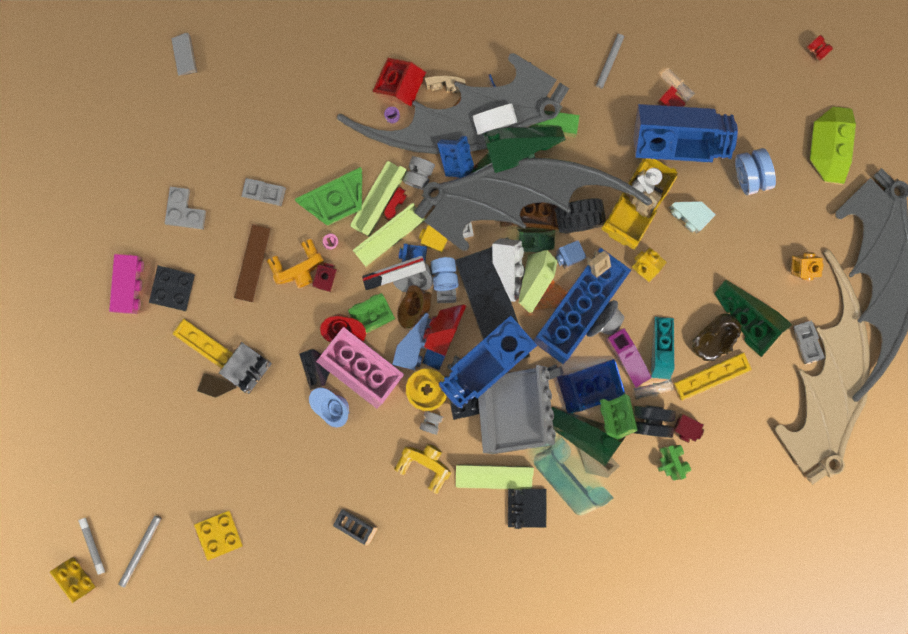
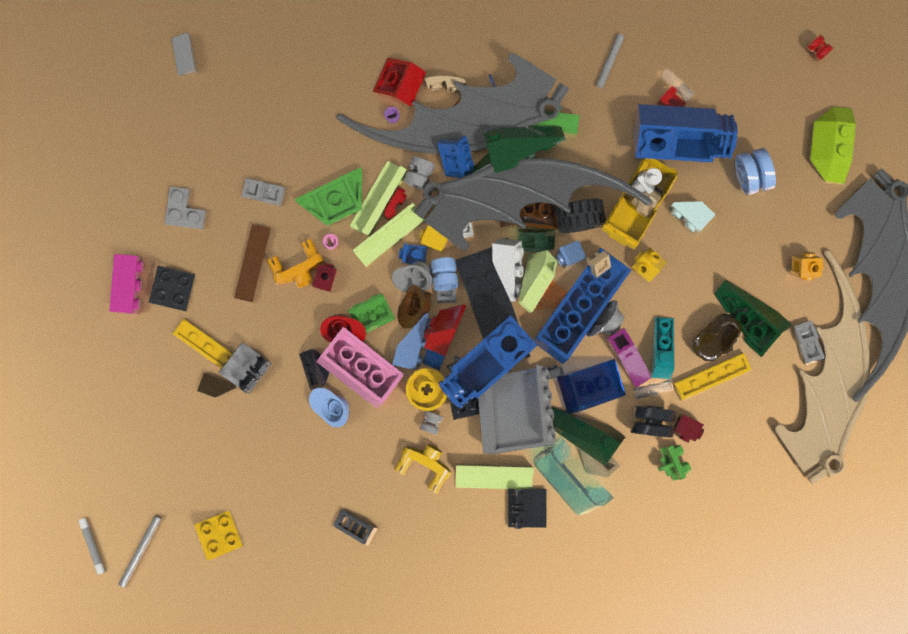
yellow hinge [49,557,96,603] -> none
sticker [362,256,426,290] -> none
white slope [473,104,517,135] -> none
bright green bracket [600,394,637,439] -> none

